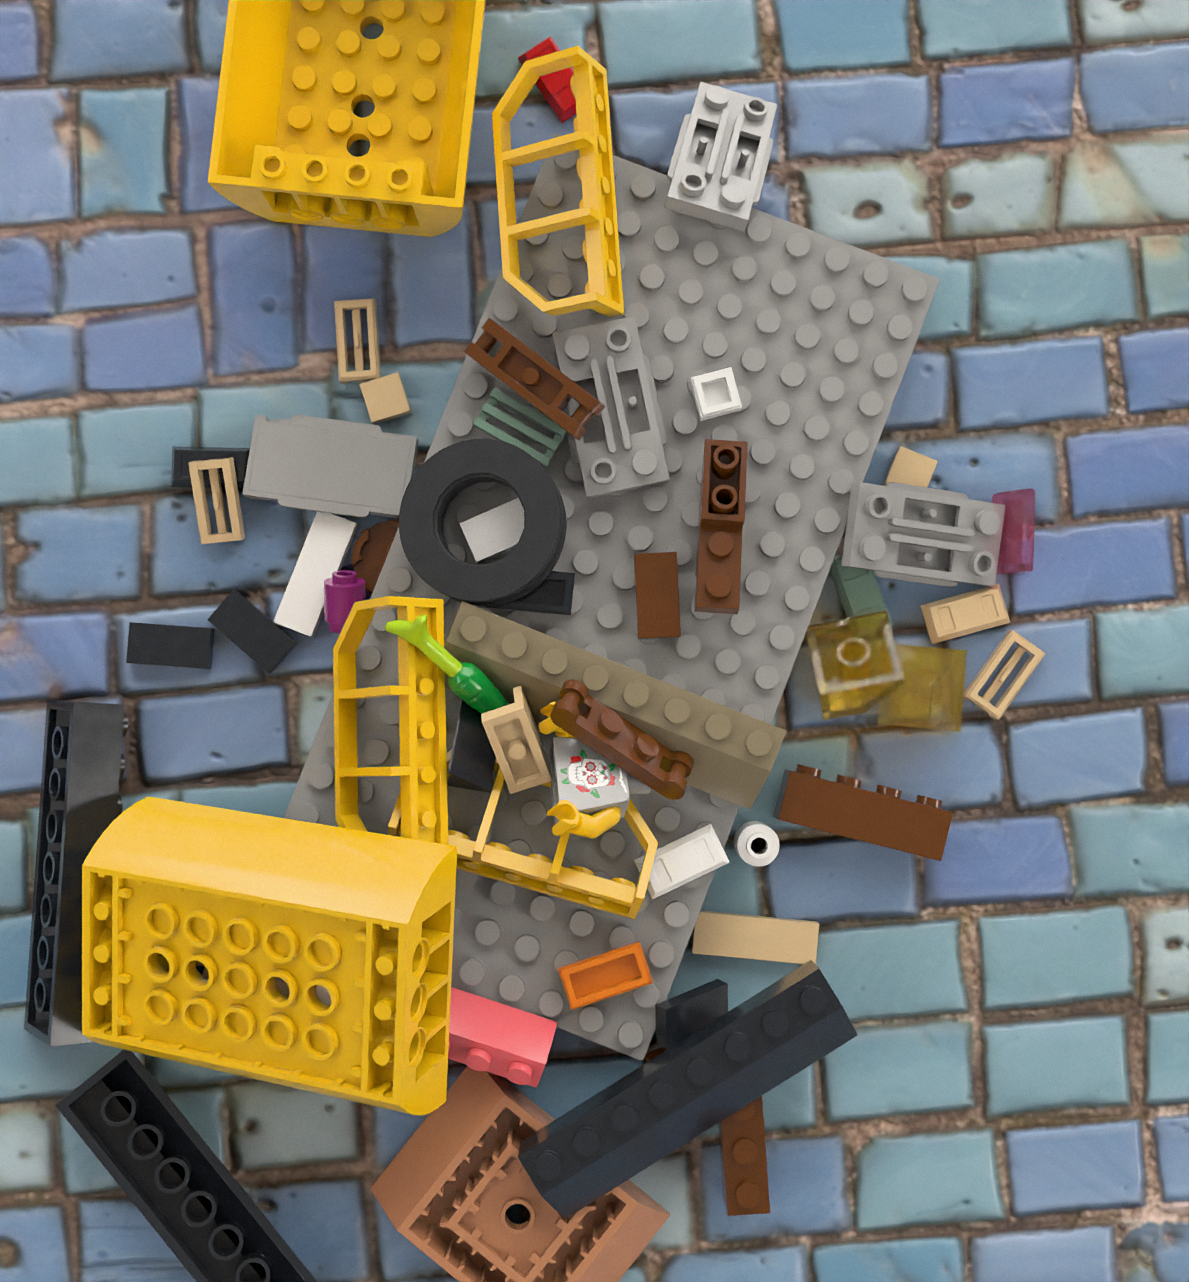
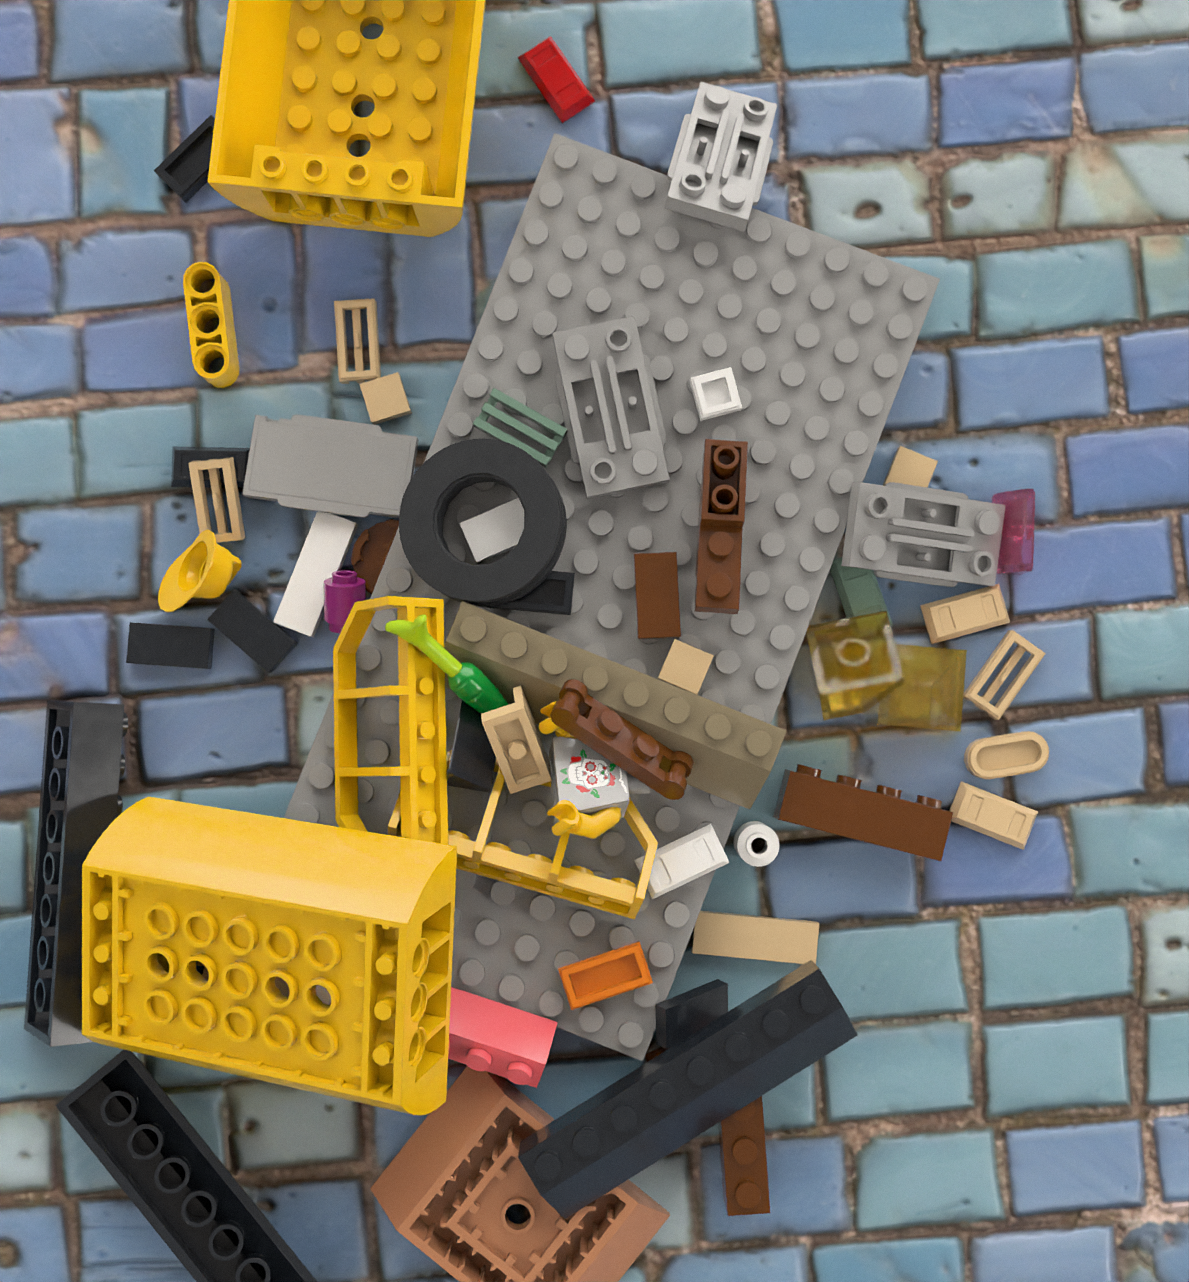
reddish brown plate [463,318,605,441] -> none
yellow plate [492,45,624,317] -> none
none -> black tile [154,115,215,203]
none -> yellow piece [158,529,242,612]
none -> yellow beam [183,262,240,388]
none -> tan tile [658,639,714,695]
none -> tan tile [949,781,1038,850]
none -> tan tile [964,731,1049,779]

